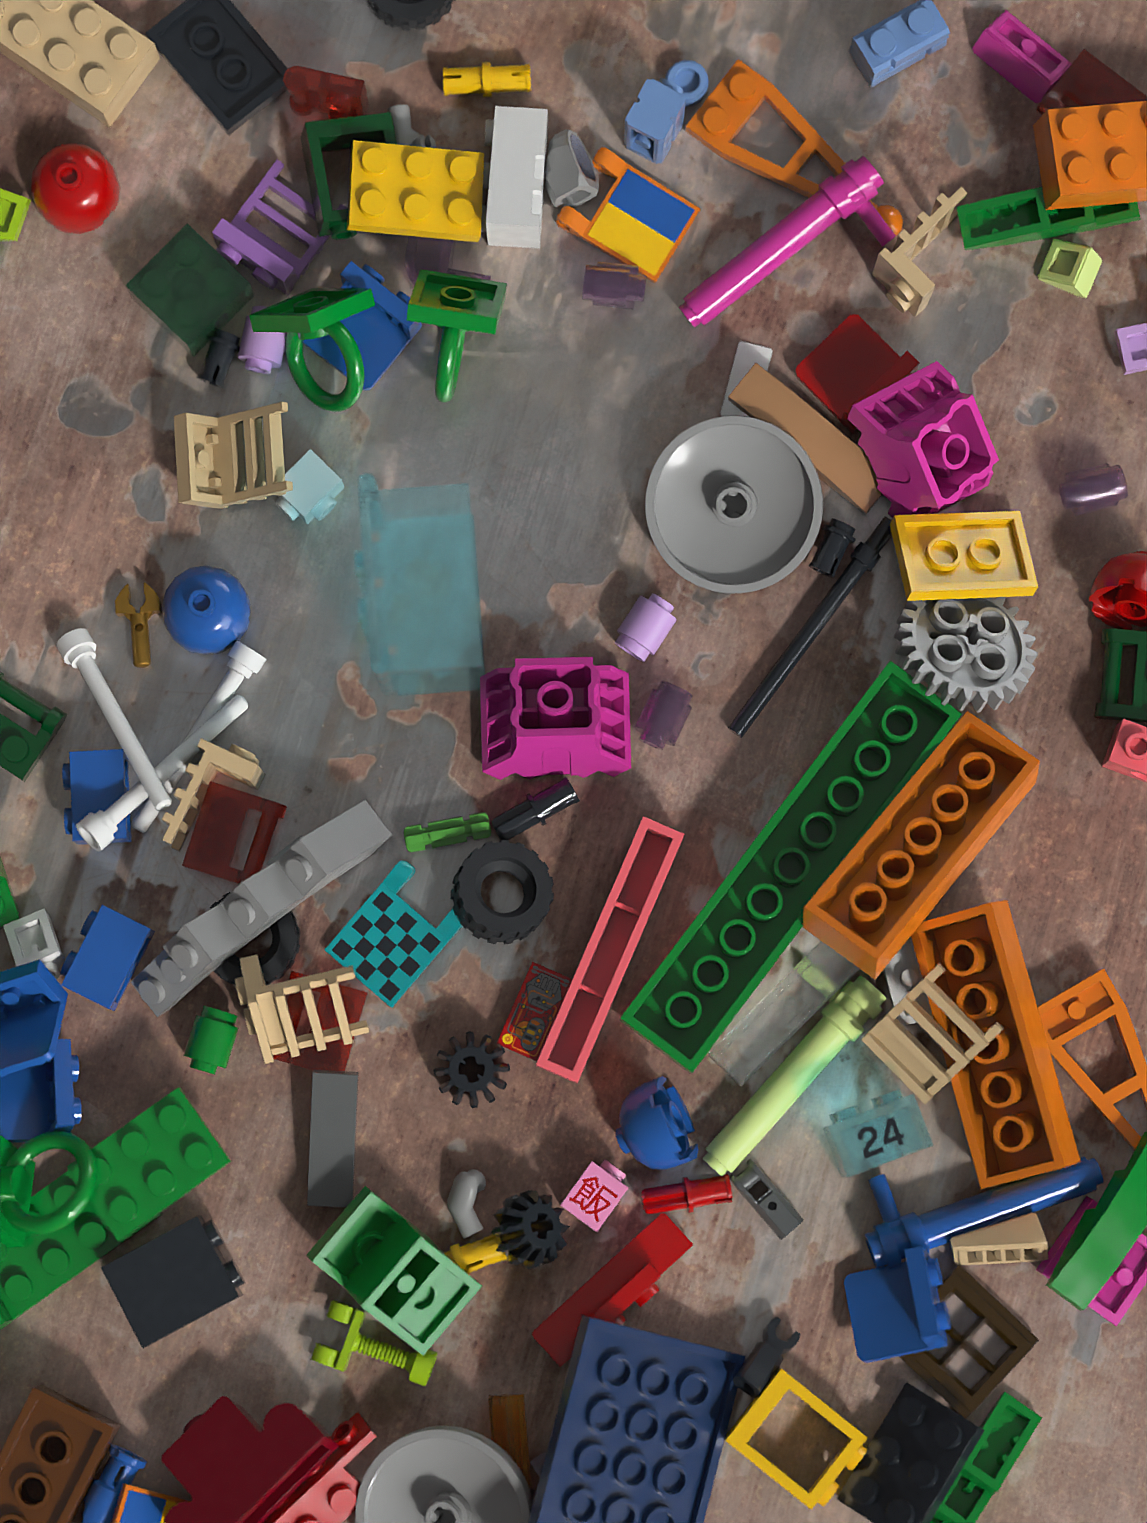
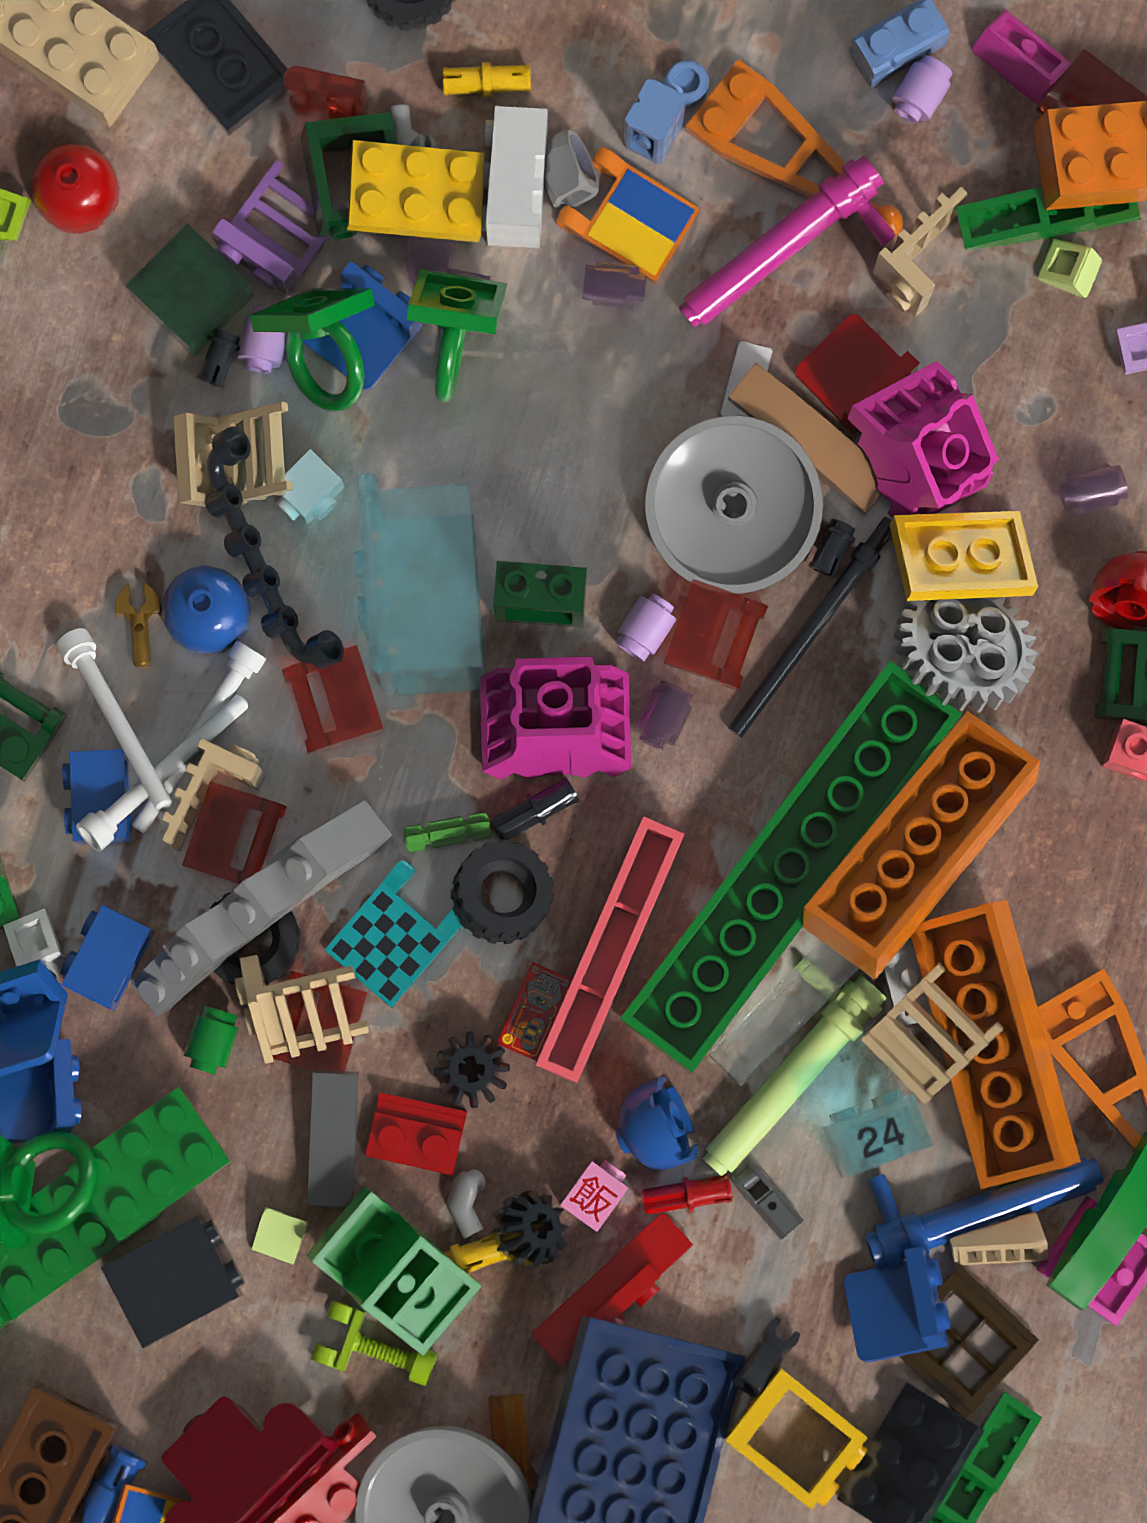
none -> black bar [205,426,344,670]
none -> yellowish green slope [251,1207,309,1265]
none -> clear red plate [282,645,384,754]
none -> red plate [365,1092,467,1175]
none -> dark green window [493,561,587,628]
none -> clear red plate [664,579,768,690]
none -> lavender brick [892,55,952,124]

